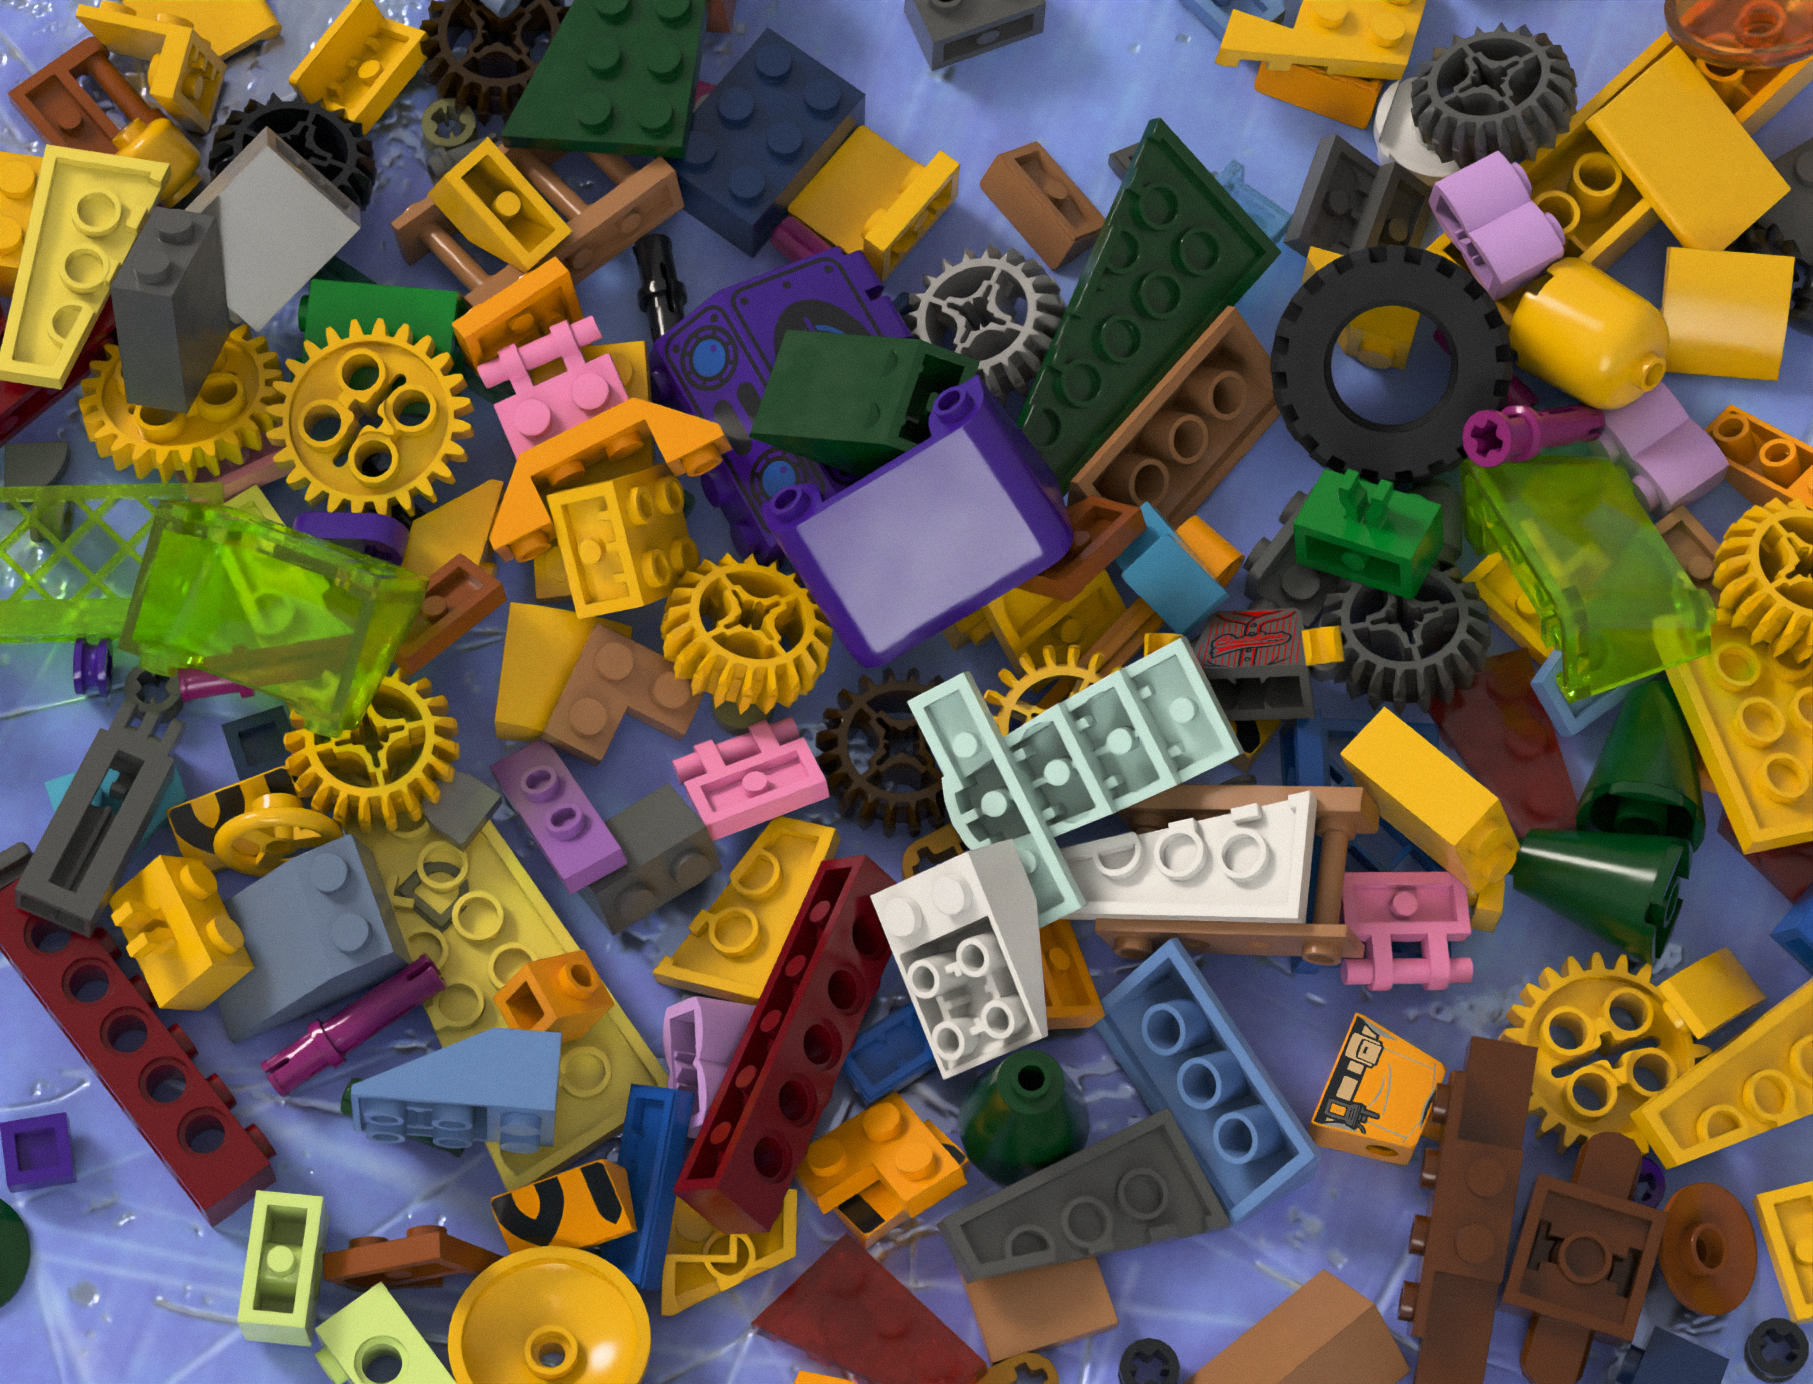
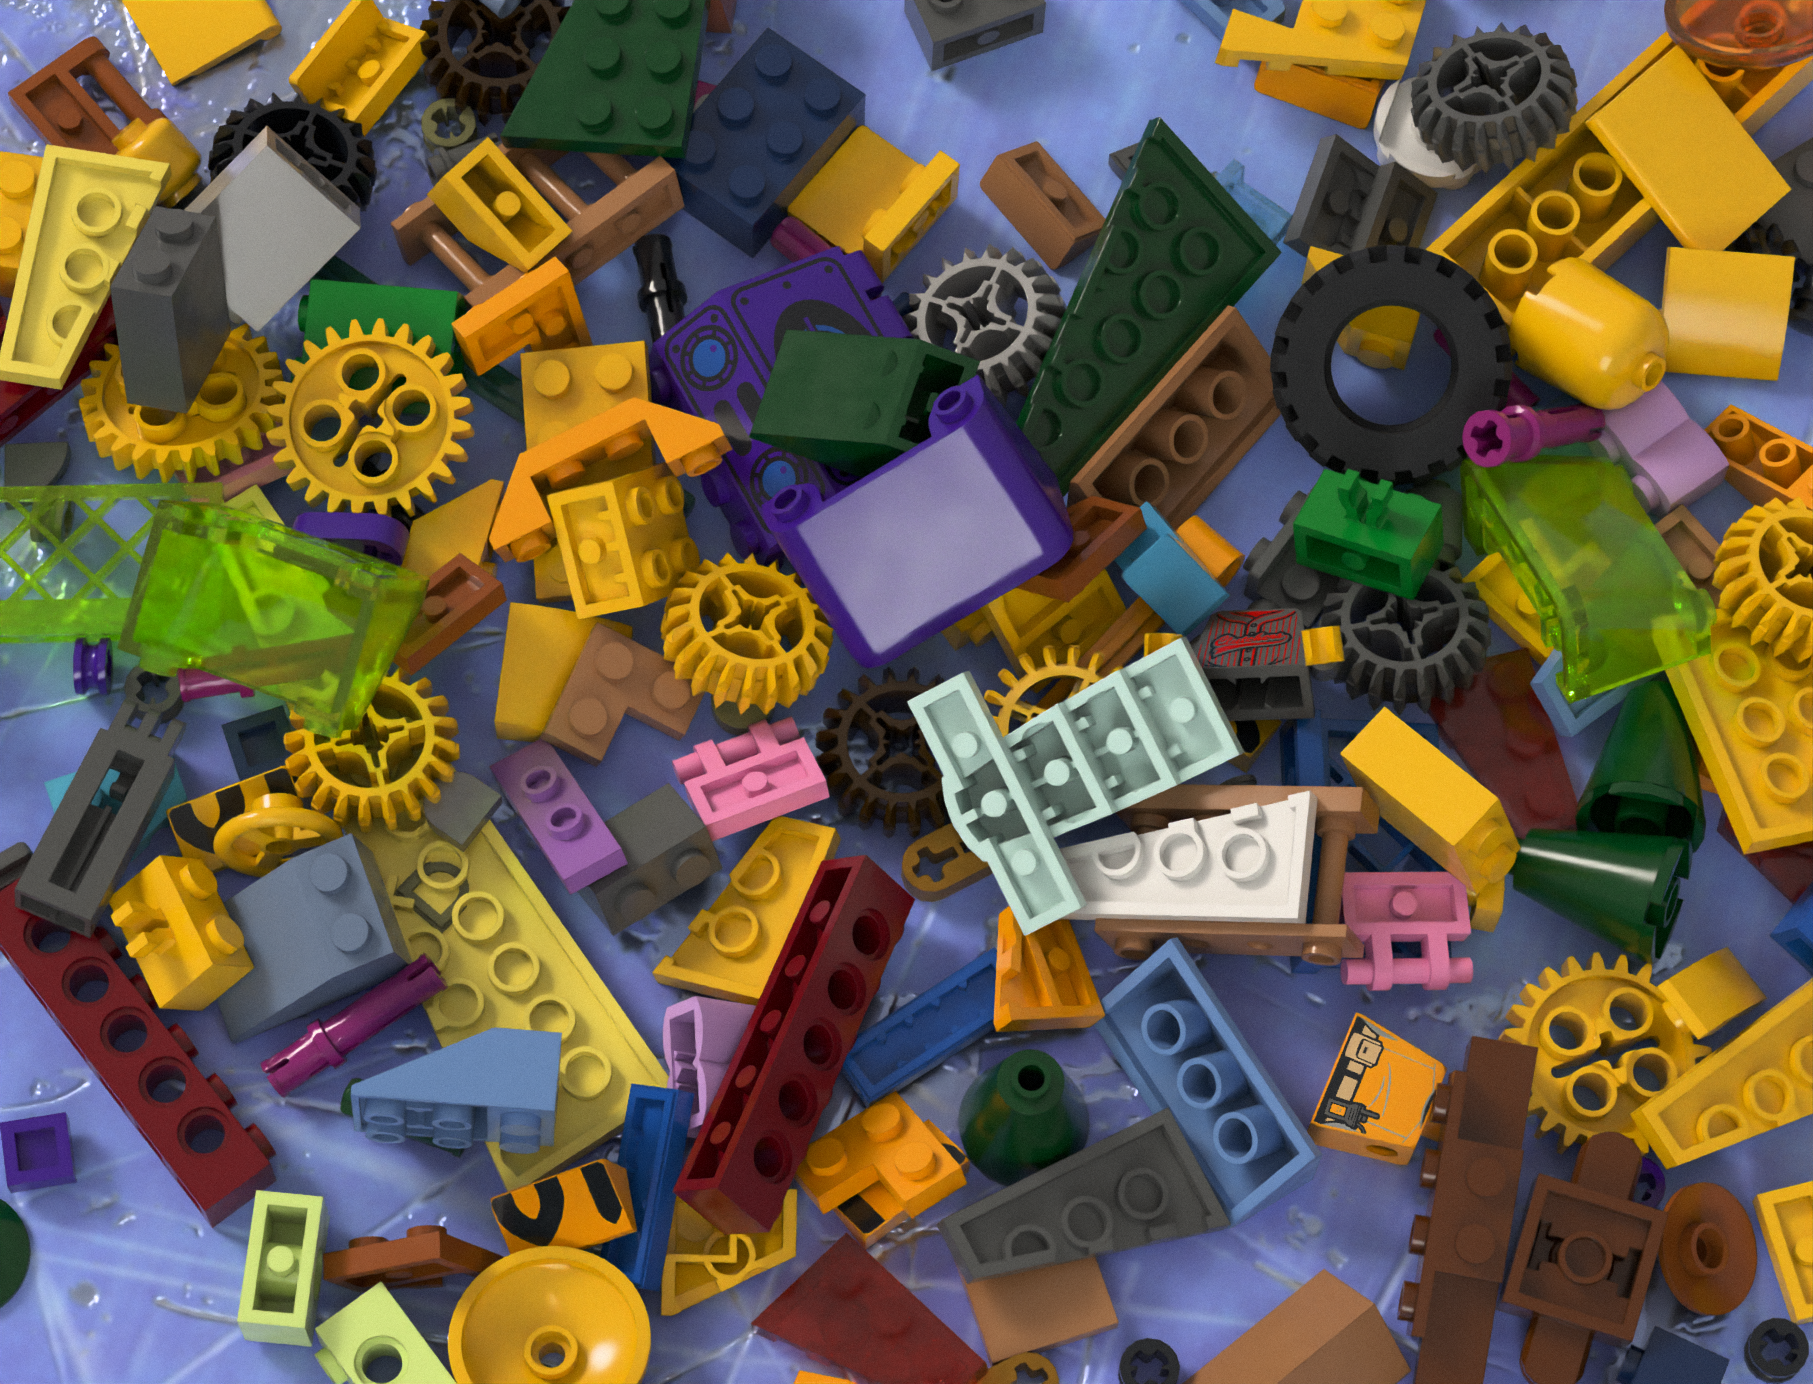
yellow bracket [75,1,227,134] -> none
bright pink plate [477,315,630,460] -> none
light orange brick [493,949,615,1044] -> none
white slope [870,838,1048,1080] -> none
lavender brick [1428,151,1565,302] -> none

